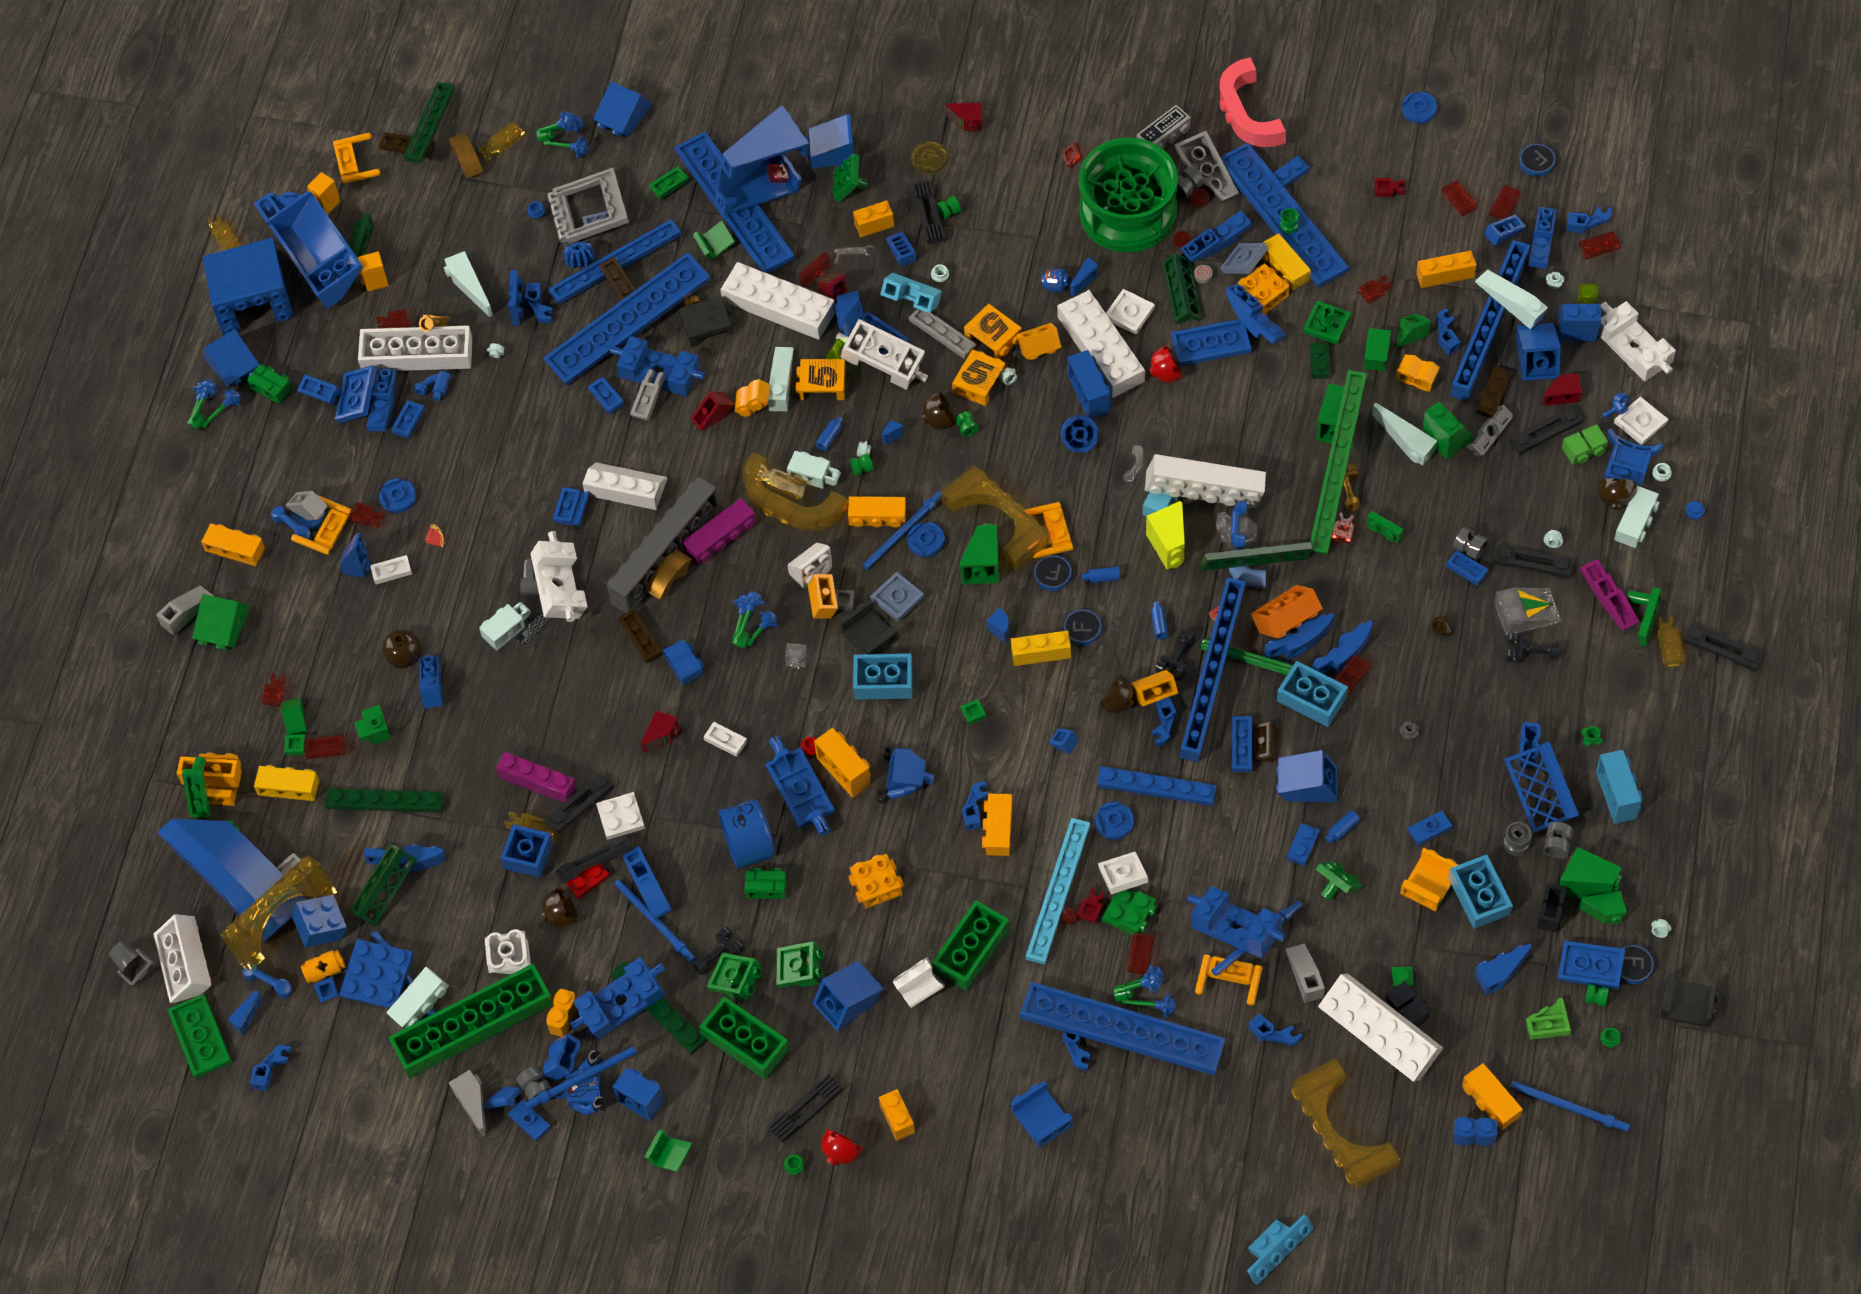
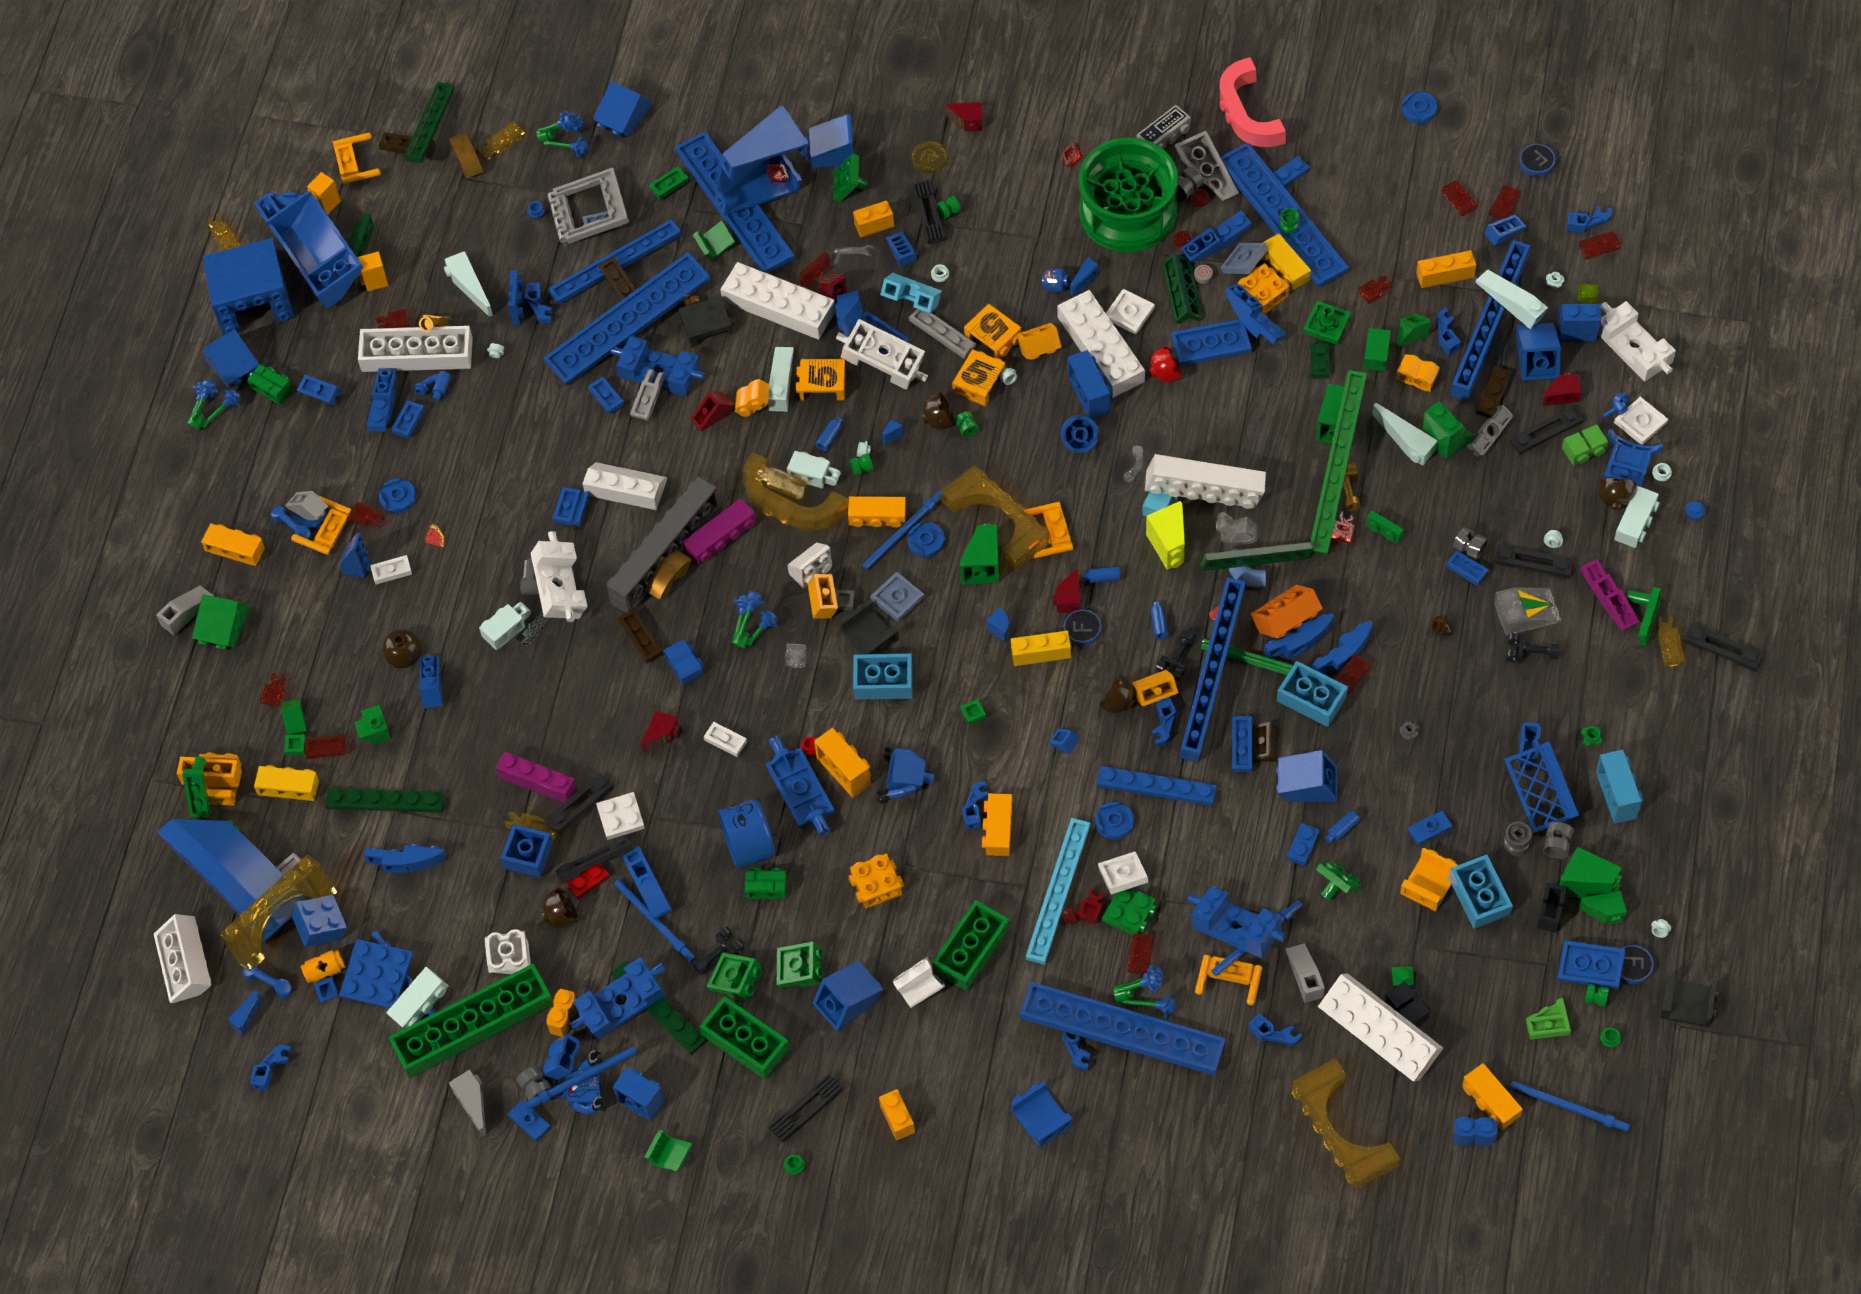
dark grey piece [109,941,153,985] -> none
green tile [167,994,232,1079] -> none
blue plate [335,365,377,423] -> none
dark green fence [349,844,417,926] -> none
blue piece [484,1087,521,1109] -> none
blue gear [564,241,595,269] -> none
red cylinder [821,1128,863,1166] -> none
clear neon green plate [825,338,844,359] -> none
black tile [1034,555,1072,591] -> none
blue bar [1230,500,1247,550] -> none
dark azure bracket [1247,1215,1313,1285] -> none
dark red plate [1374,178,1406,197] -> none
blue slope [1475,944,1532,995] -> none
blue slope [1528,207,1557,269] -> none
none -> dark red slope [1053,570,1080,613]

